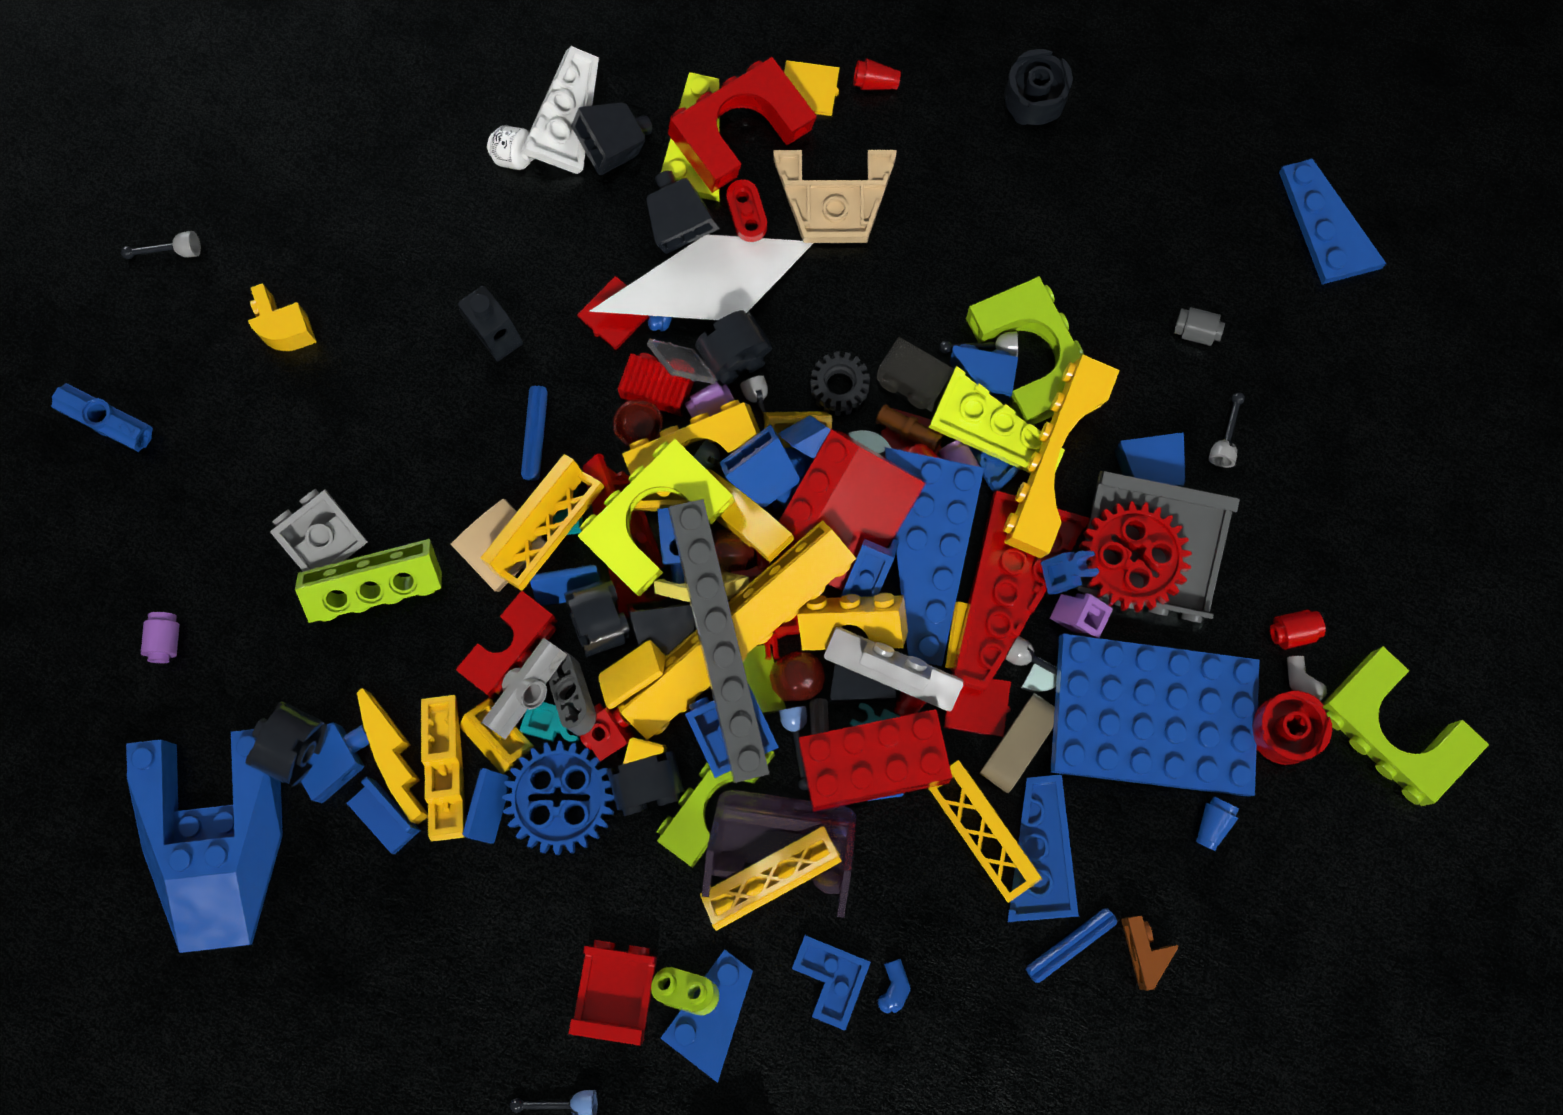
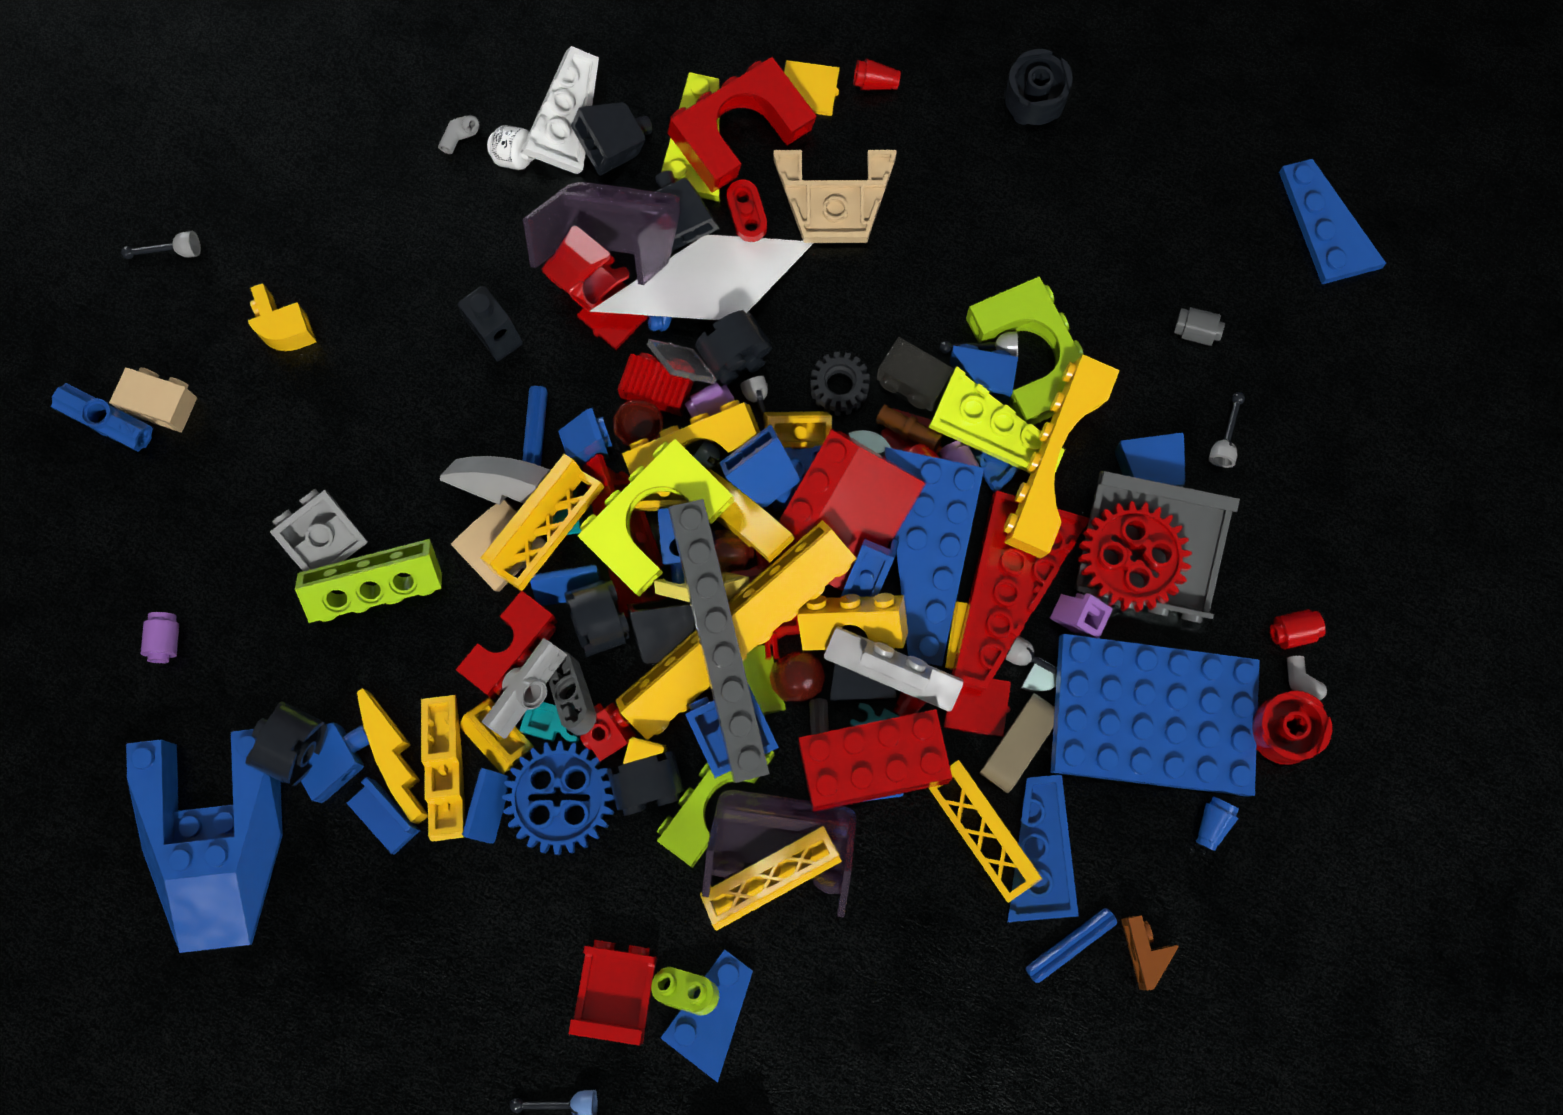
yellow slope [599,640,666,710] -> none
blue slope [778,415,831,458] -> none
medium blue hinge [779,706,808,790] -> none
blue plate [792,935,871,1030] -> none
blue arm [878,959,910,1013] -> none
blue plate [1041,551,1099,594] -> none
lime arch [1322,646,1489,806] -> none
none -> tan brick [109,367,197,433]
none -> light grey arm [438,115,480,154]
none -> light grey slope [440,456,550,505]
none -> clear purple windscreen [523,182,680,285]
none -> red piece [542,226,629,311]
none -> blue slope [558,408,612,468]

